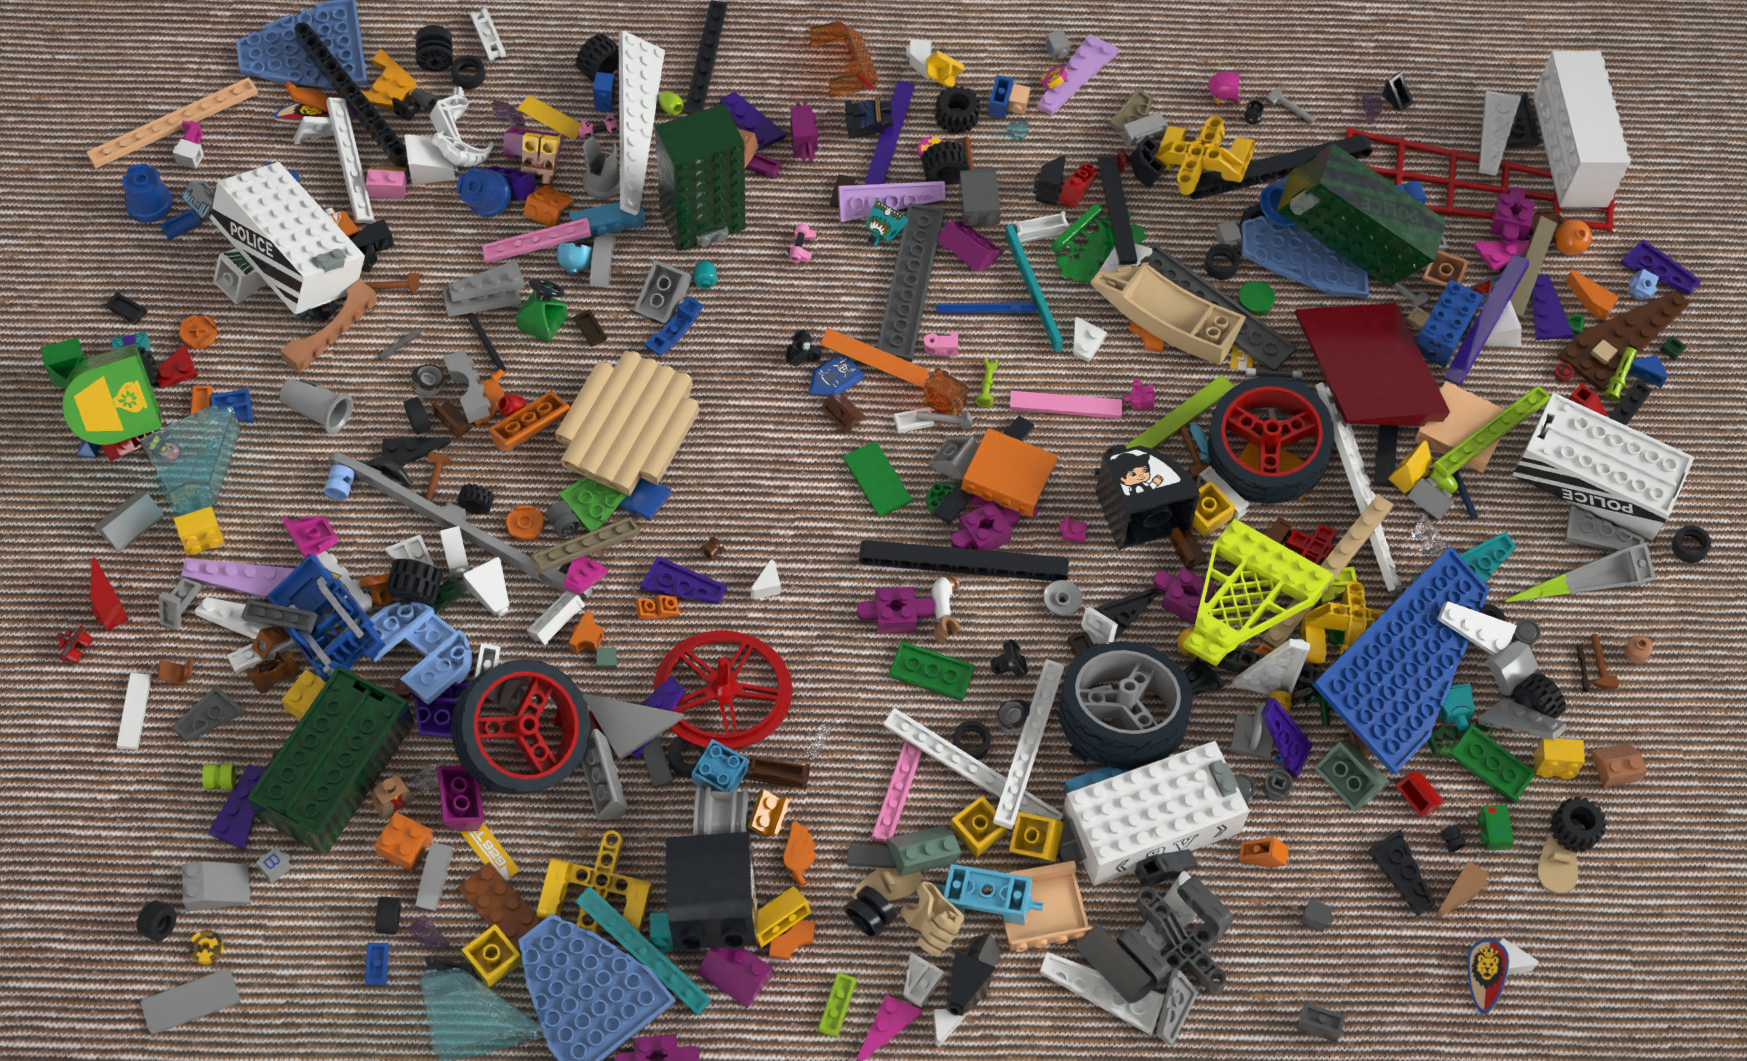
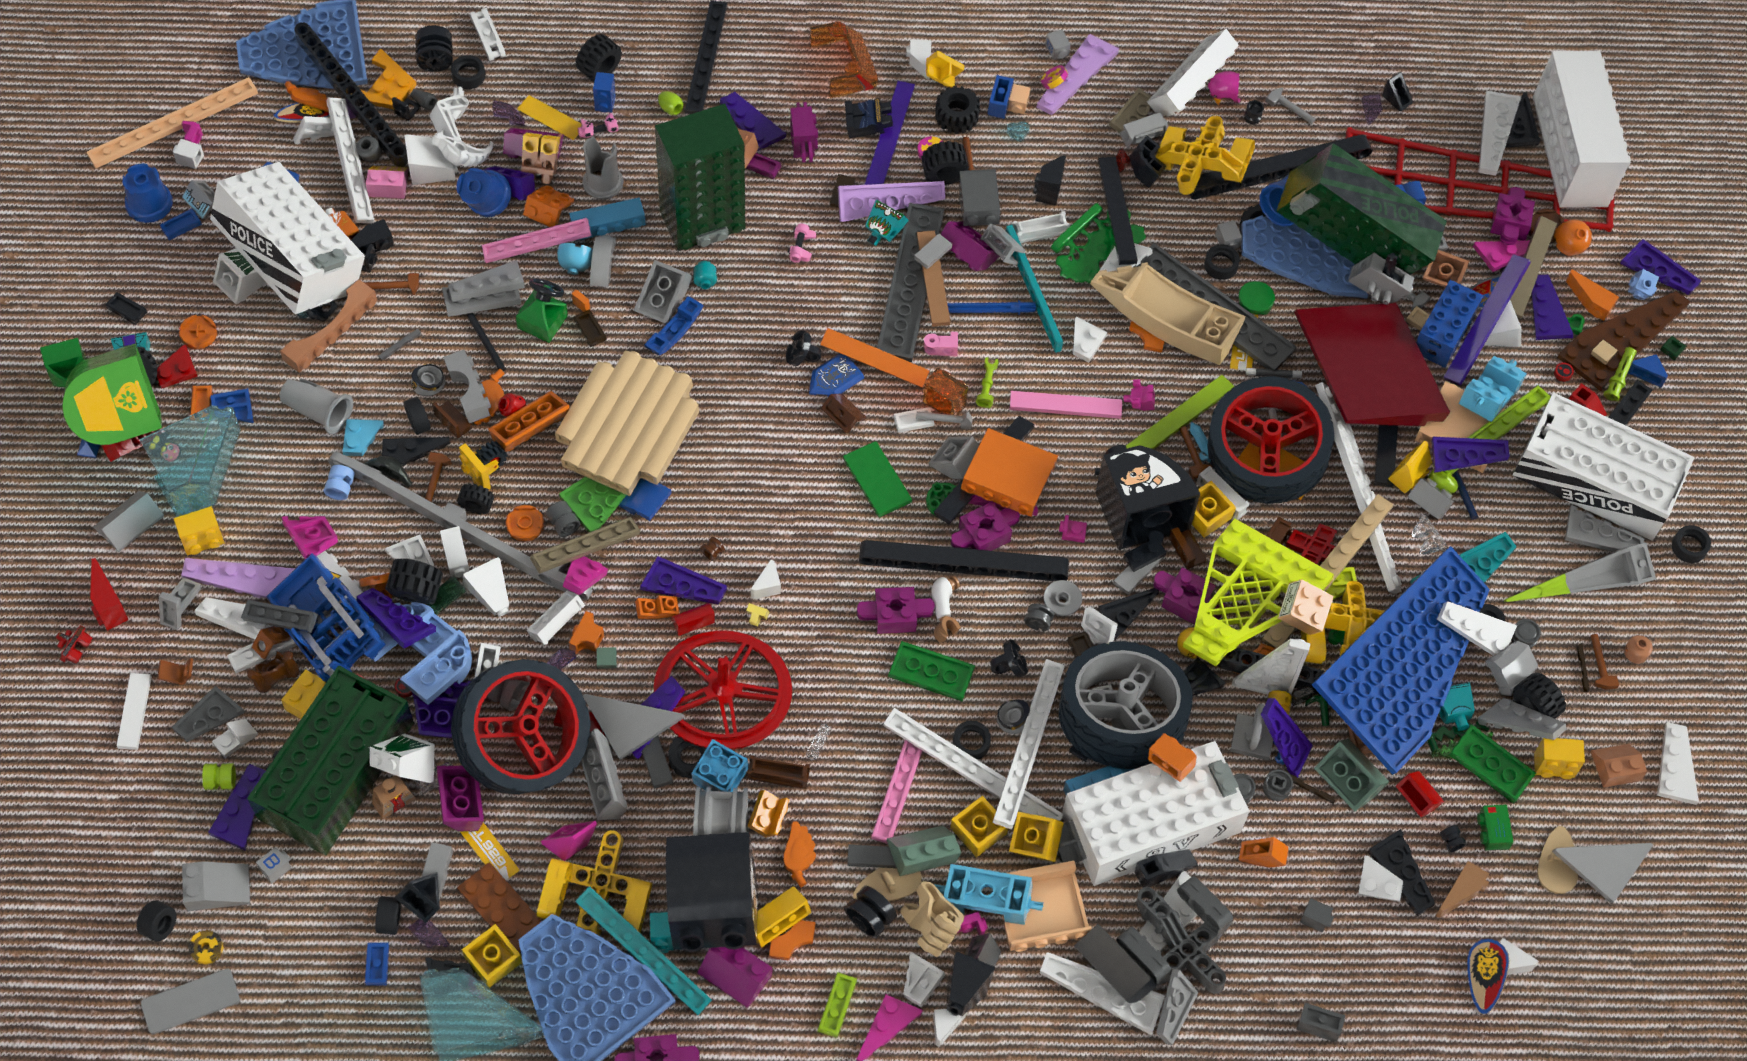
orange brick [374,812,433,872] -> none
white wing [619,31,665,215] -> none
red slope [1058,163,1099,208] -> none
black tyre [1550,796,1607,852] -> none
none -> white slope [212,719,258,758]
none -> medium azure wing [342,419,384,456]
none -> dark grey head [356,136,382,163]
none -> dark purple wing [356,588,436,649]
none -> white slope [370,734,435,783]
none -> black slope [395,872,440,923]
none -> yellow plate [459,441,508,489]
none -> dark pink slope [541,821,597,861]
none -> clear purple slope [547,649,576,672]
none -> orange tile [572,290,590,312]
none -> red brick [671,603,715,636]
none -> light yellow tile [746,603,769,626]
none -> light grey tile [914,234,952,269]
none -> medium nougat tile [917,230,950,327]
none -> dark pink bracket [958,912,987,935]
none -> light grey window [980,224,1026,265]
none -> dark grey wheel [1024,603,1055,631]
none -> light grey tile [1113,556,1165,595]
none -> black hinge [1123,531,1167,572]
none -> white brick [1147,29,1238,117]
none -> orange brick [1148,733,1197,782]
none -> light nougat brick [1278,579,1333,635]
none -> dark brown piece [1290,774,1335,804]
none -> light grey piece [1348,253,1414,304]
none -> white wing [1358,855,1403,902]
none -> dark purple wing [1431,437,1510,473]
none -> medium azure brick [1458,356,1527,422]
none -> light grey tile [1552,843,1653,903]
none -> white wing [1657,722,1699,805]

